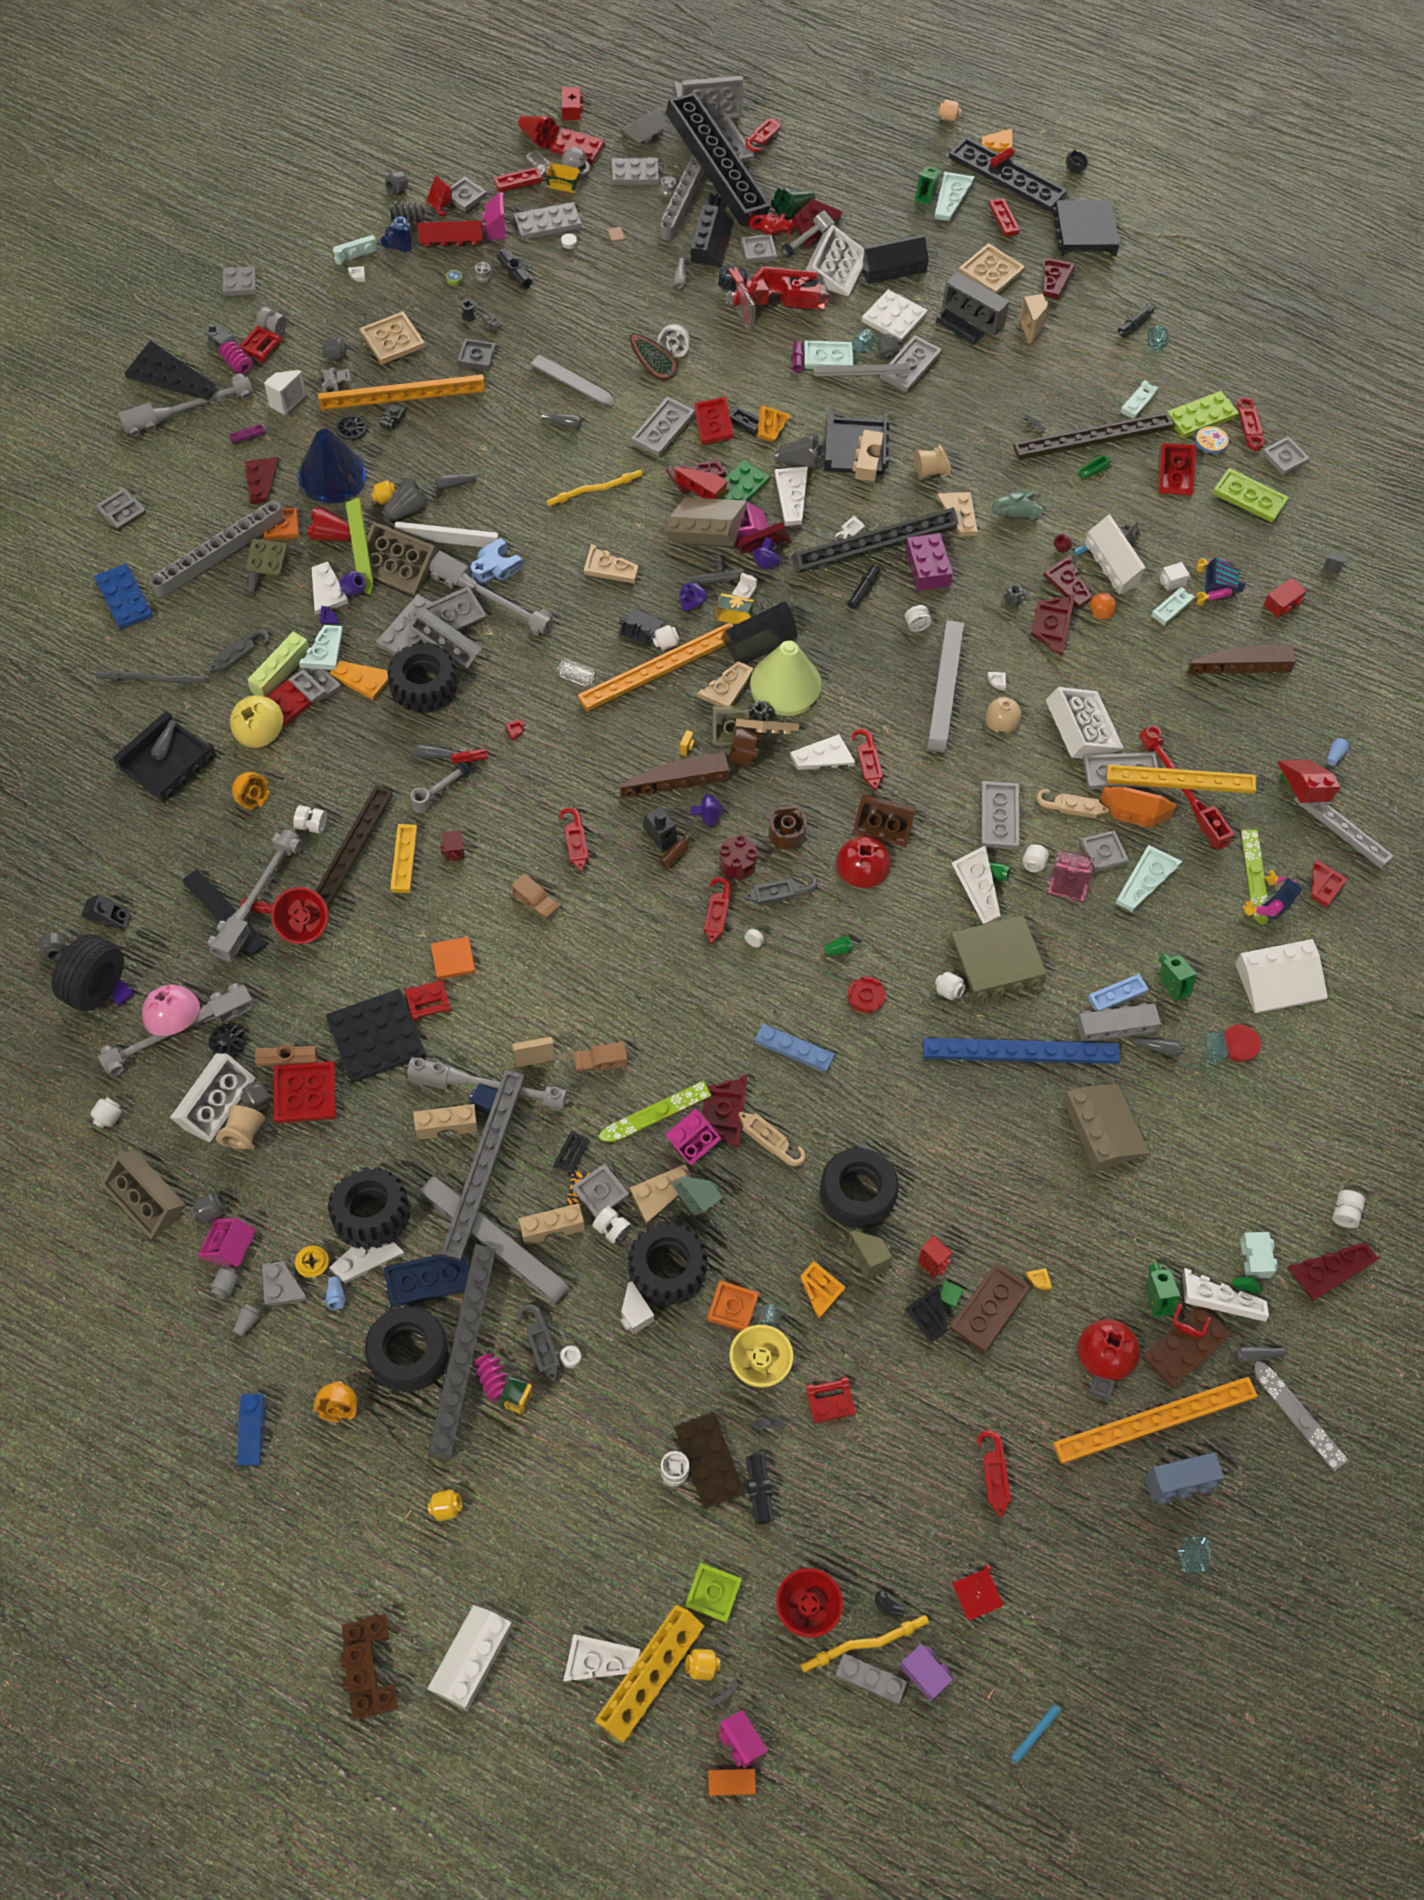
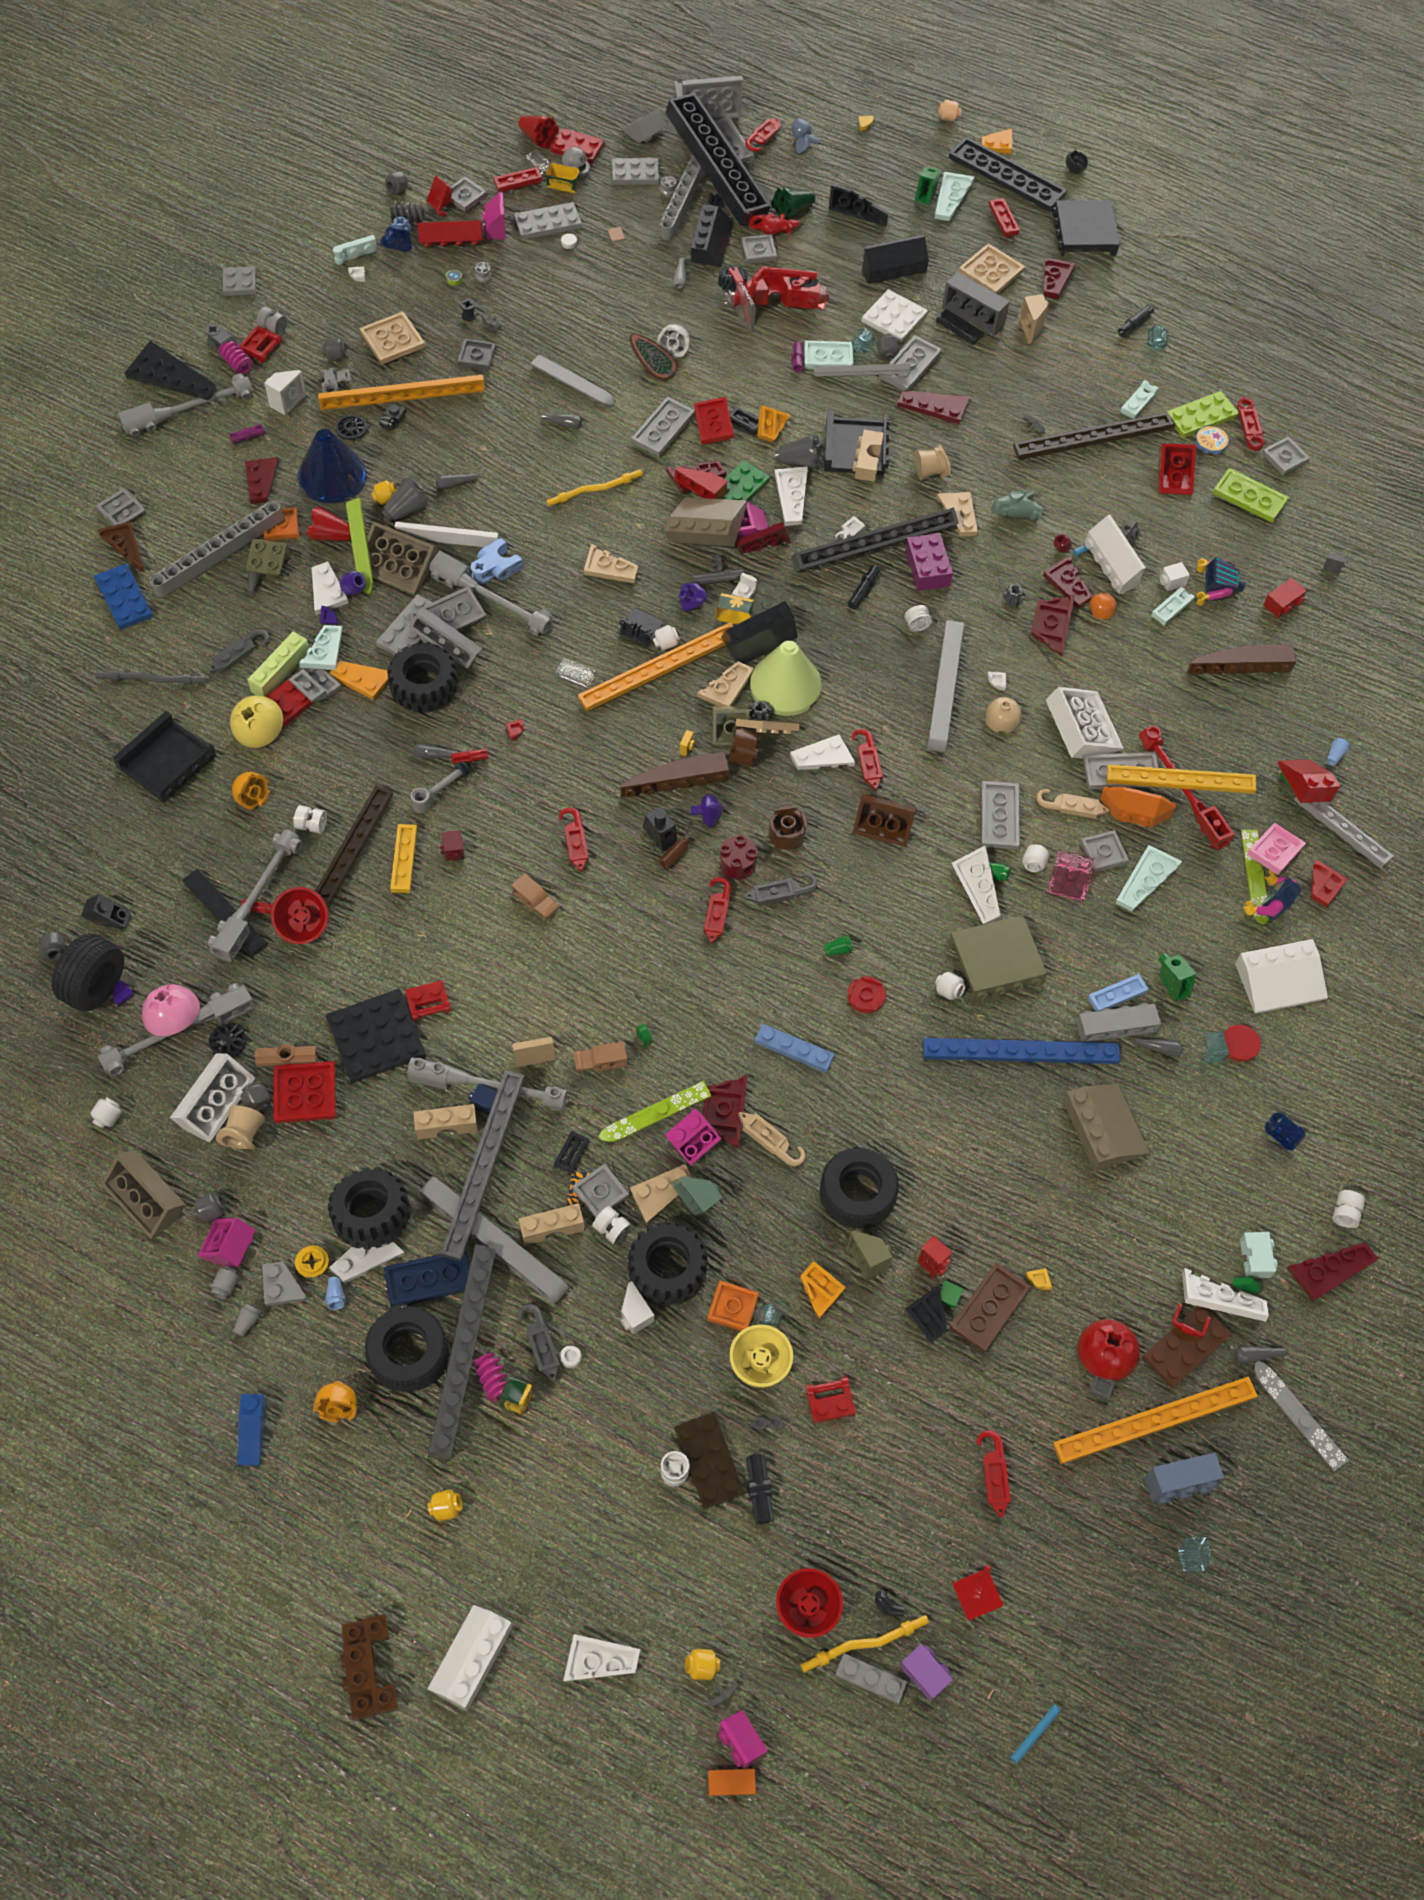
dark grey piece [151,720,176,760] -> none
orange tile [431,937,475,980] -> none
black piece [497,248,533,290] -> none
brick [562,87,583,120] -> none
yellow brick [594,1605,704,1743] -> none
lime plate [685,1563,742,1624] -> none
white tile [744,929,764,947] -> none
dark purple piece [752,538,781,570] -> none
light grey piece [781,211,835,257] -> none
dark red wing [793,199,843,249] -> none
white slope [805,224,864,296] -> none
red piece [836,836,891,888] -> none
red axle [990,147,1015,167] -> none
green piece [1078,454,1111,479] -> none
green torso [1145,1263,1180,1317] -> none
none -> reddish brown wing [97,521,145,572]
none -> green tile [636,1024,652,1047]
none -> sand blue piece [791,118,820,154]
none -> black wedge [829,183,889,227]
none -> yellow tile [858,116,874,131]
none -> wing [897,390,970,424]
none -> bright pink plate [1247,823,1306,875]
none -> clear blue piece [1264,1113,1306,1151]

